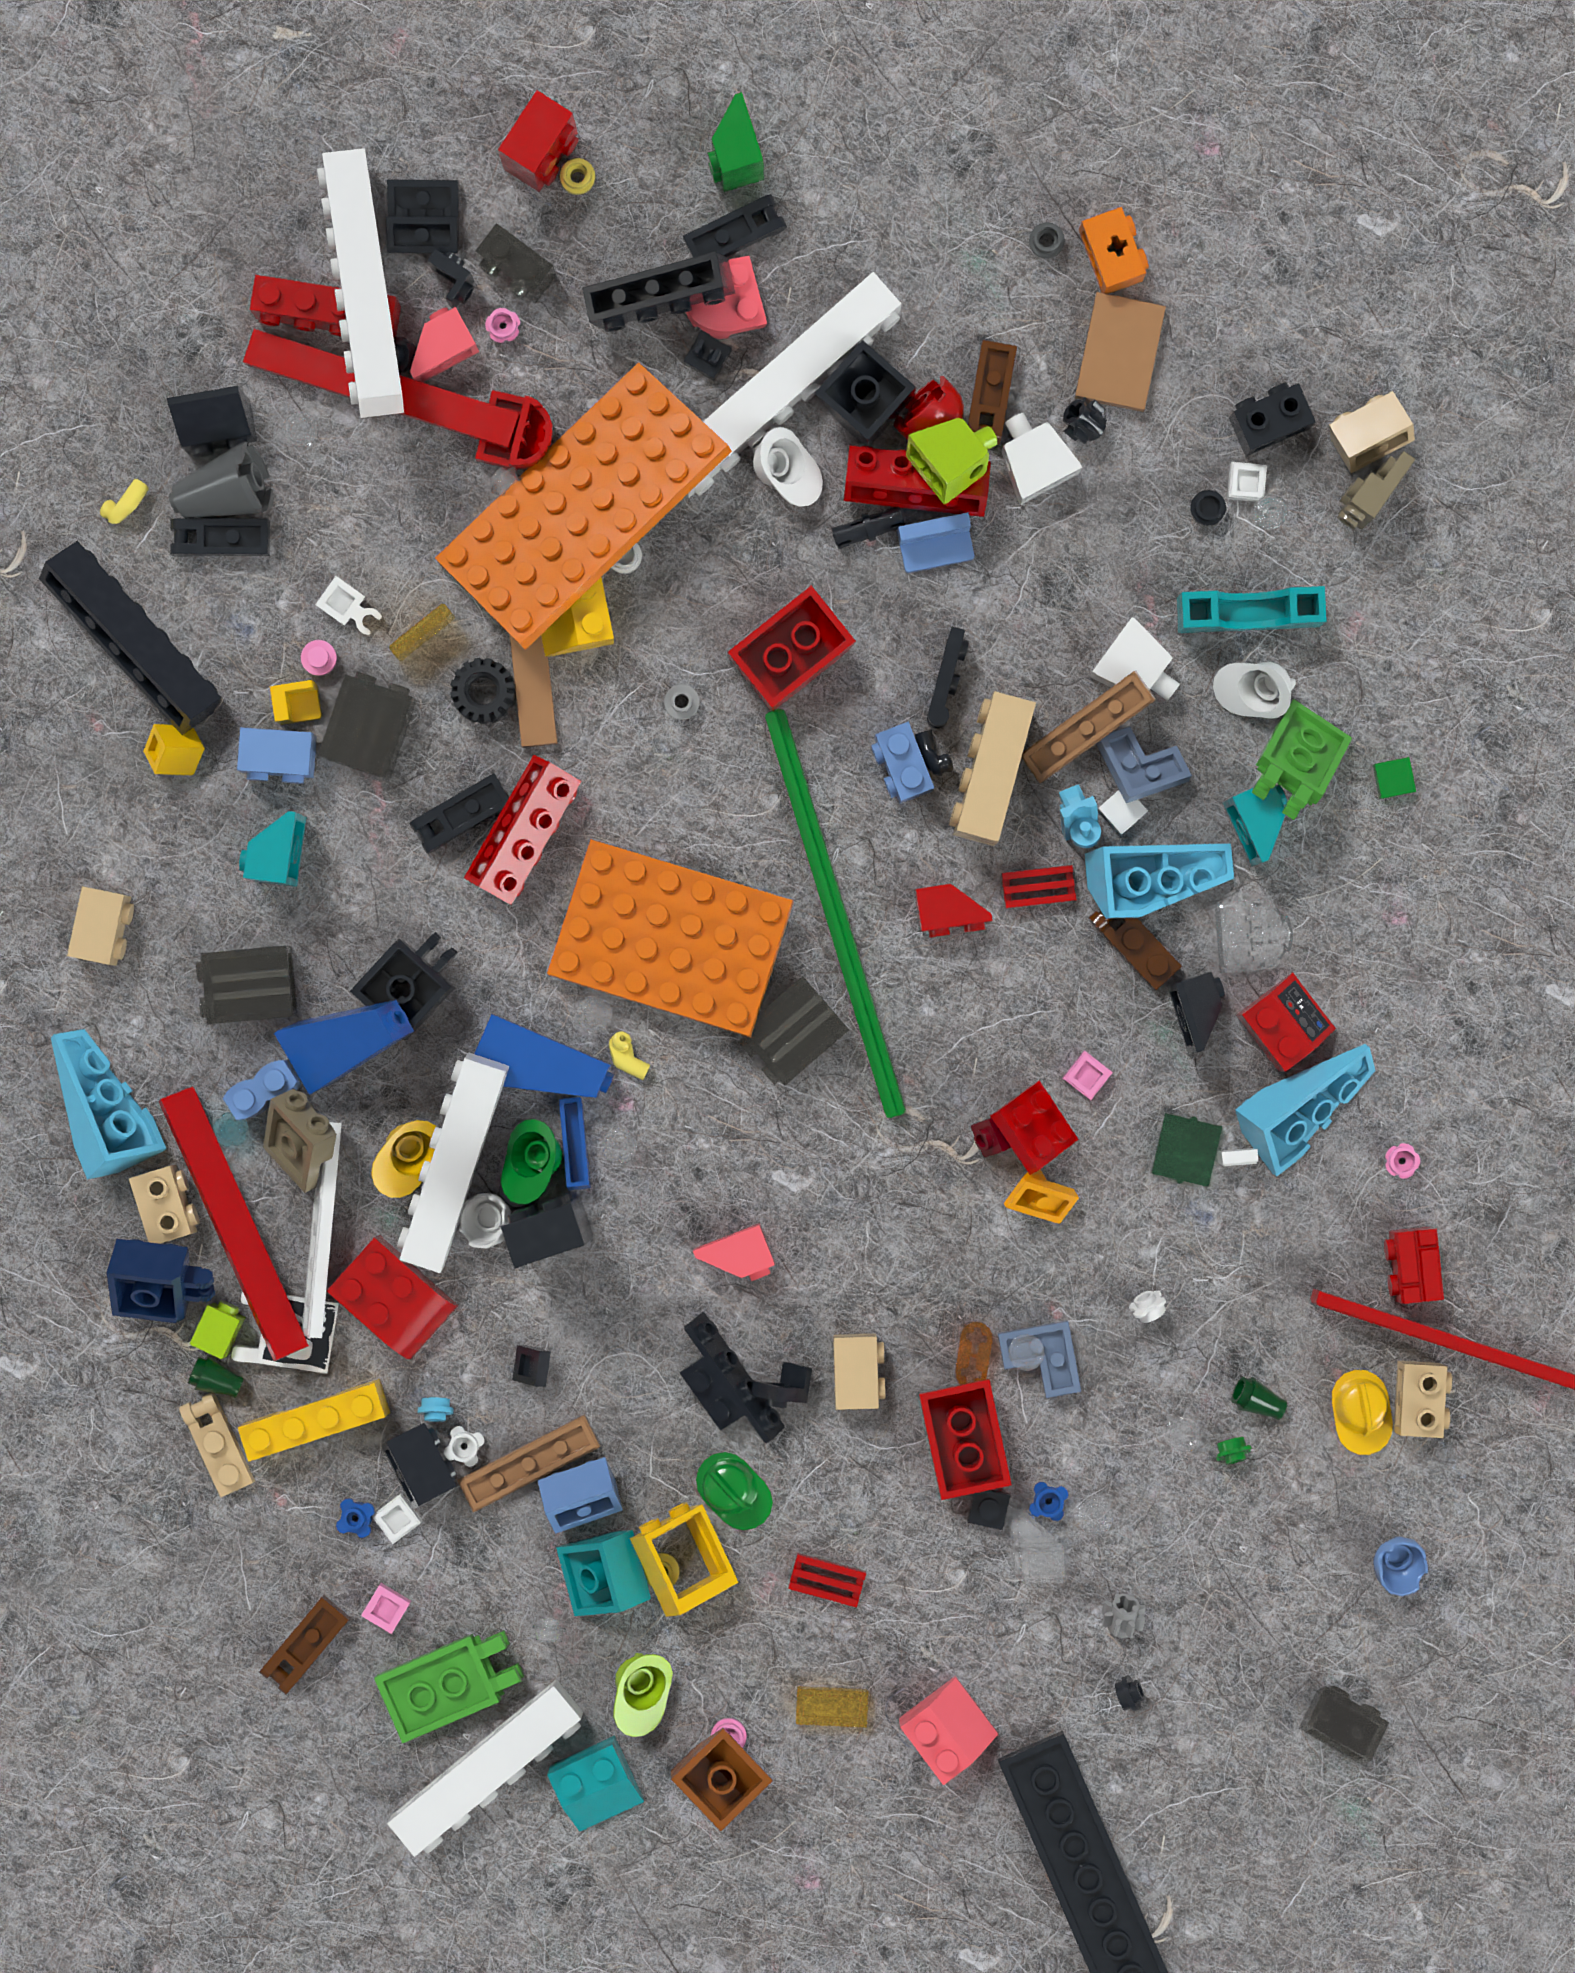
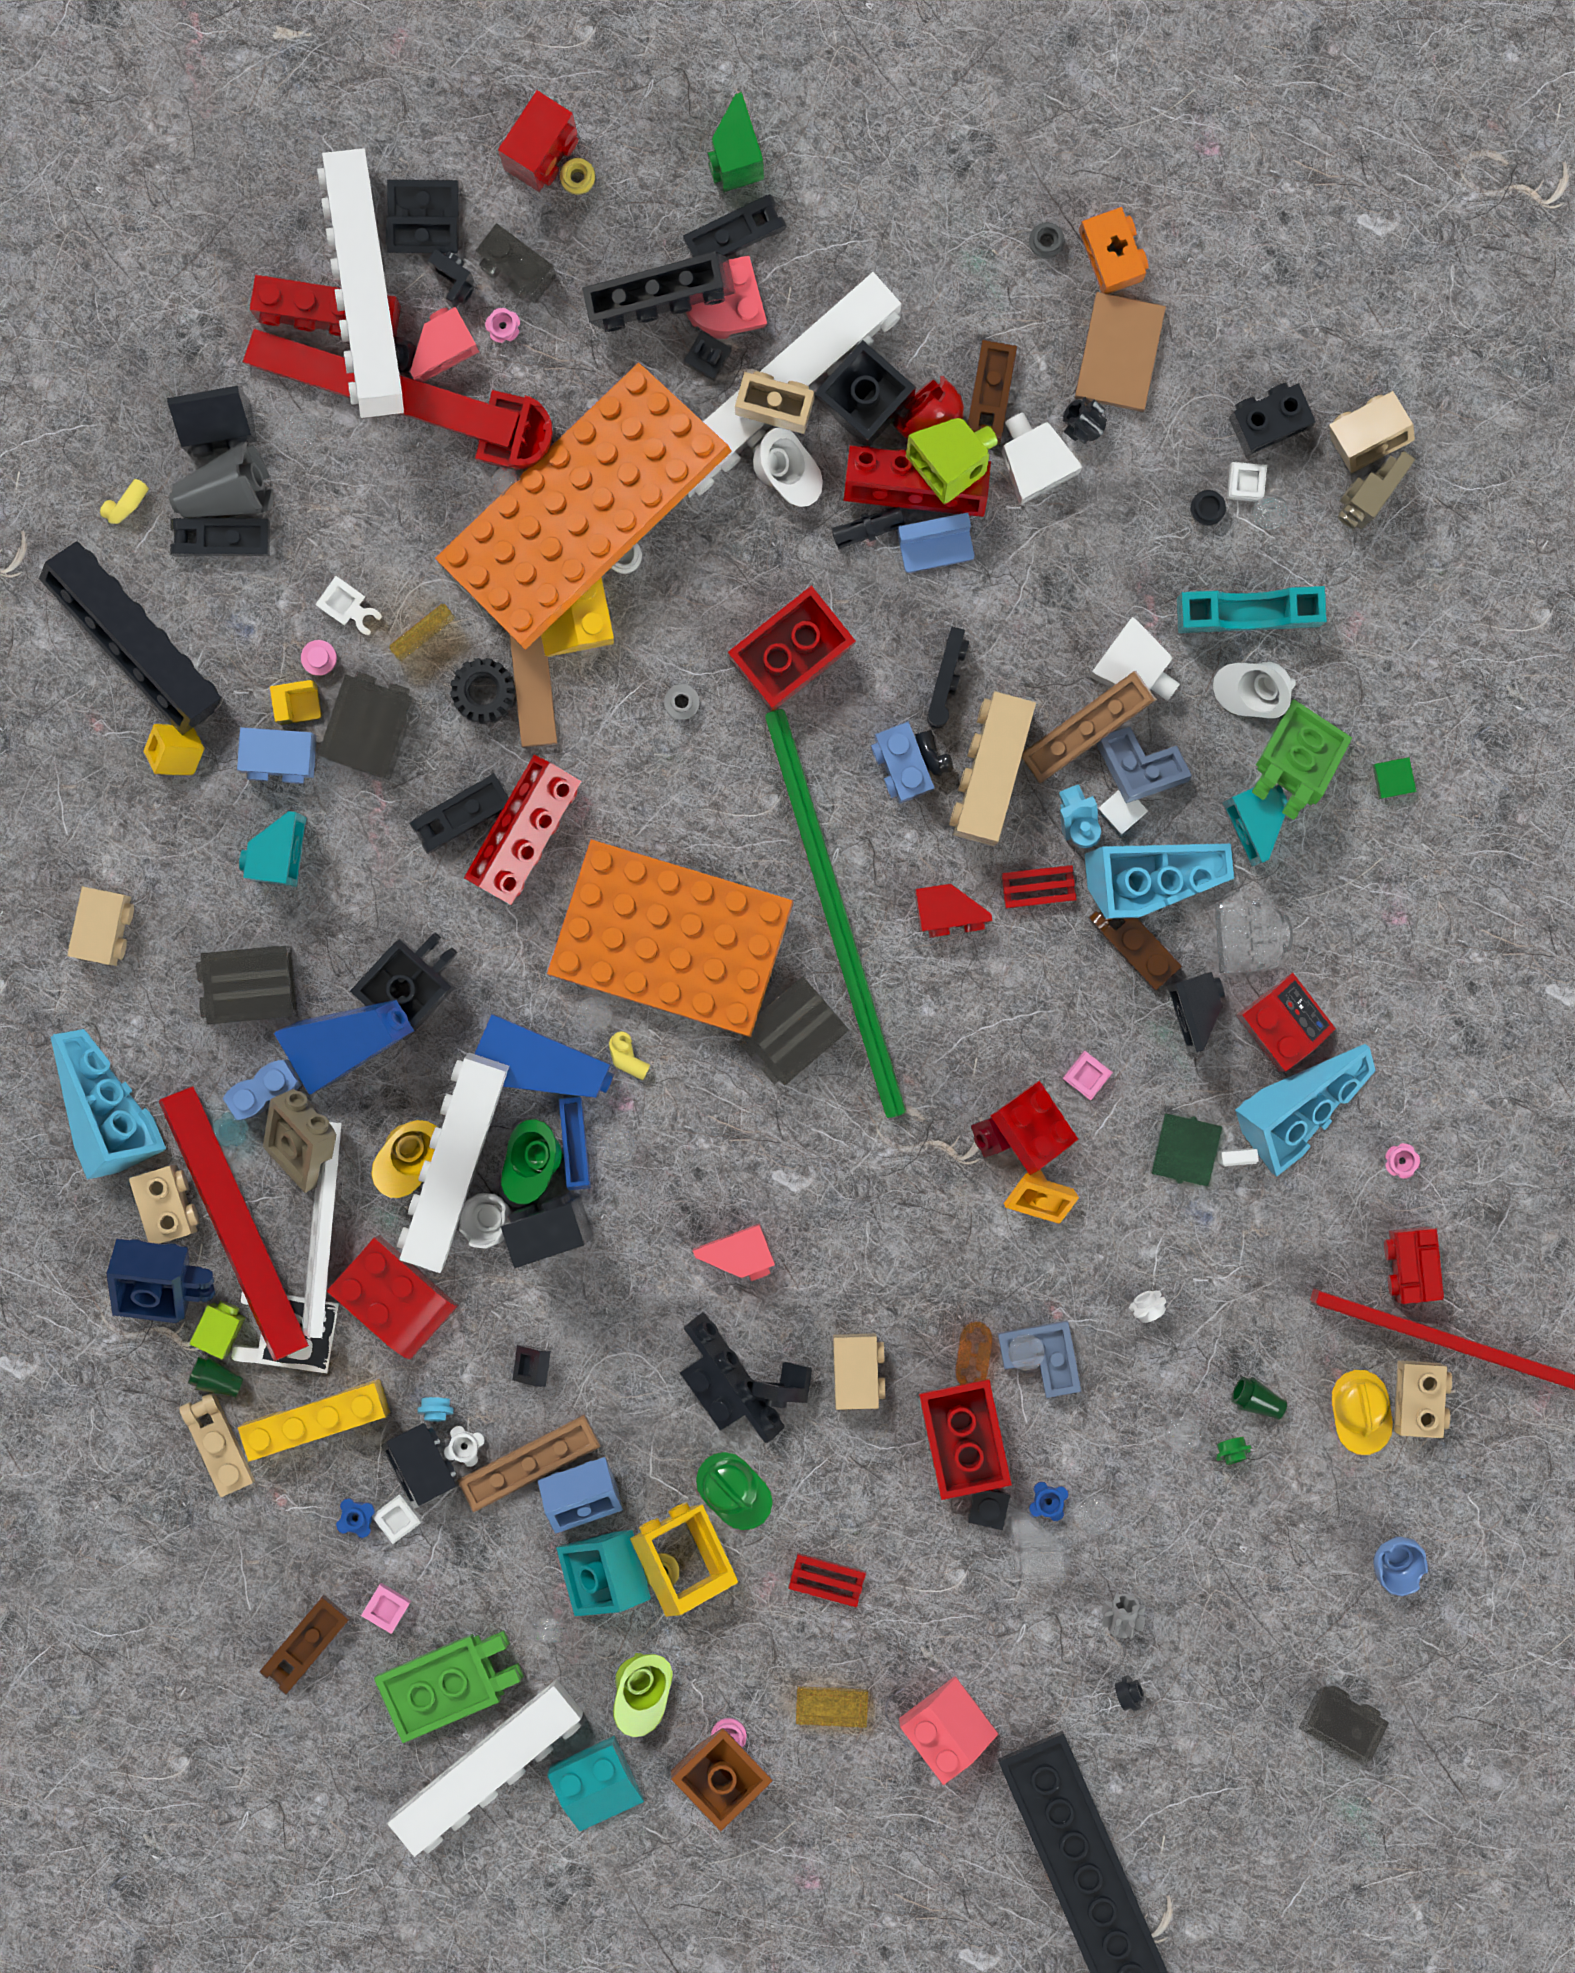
none -> tan brick [735,371,814,434]

